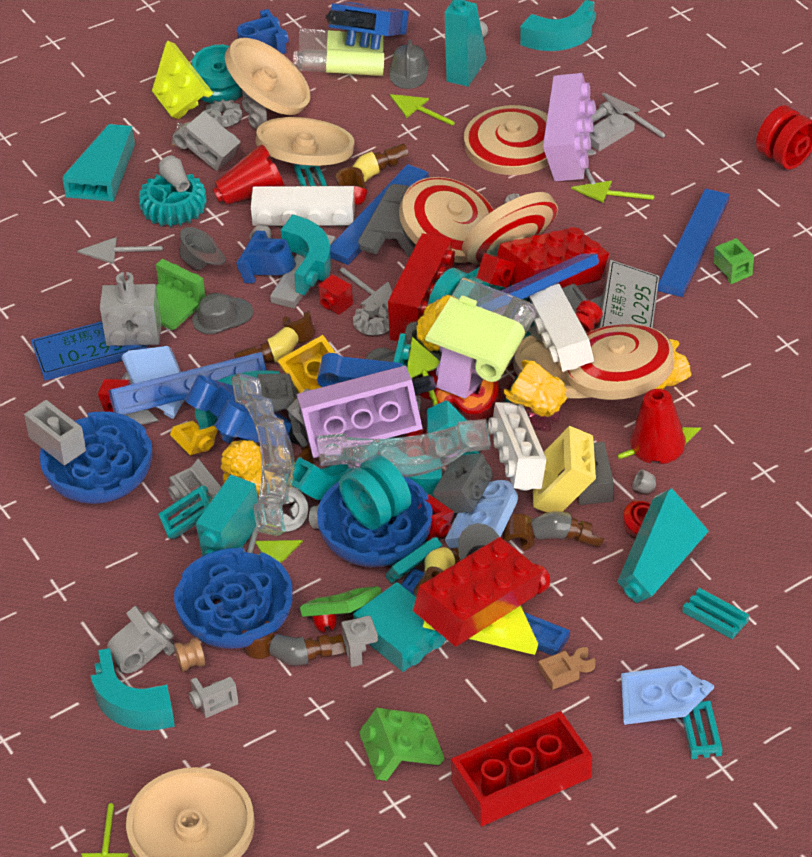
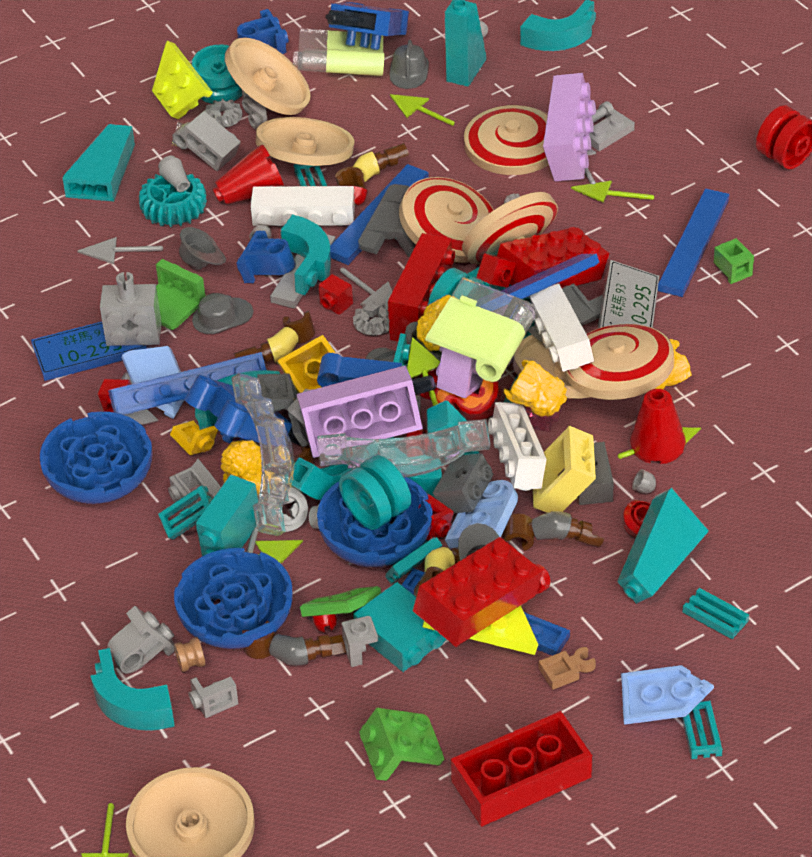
light grey brick [24,400,86,465] -> none
red wheel [575,300,603,333] -> none
light grey piece [602,92,665,138] -> none

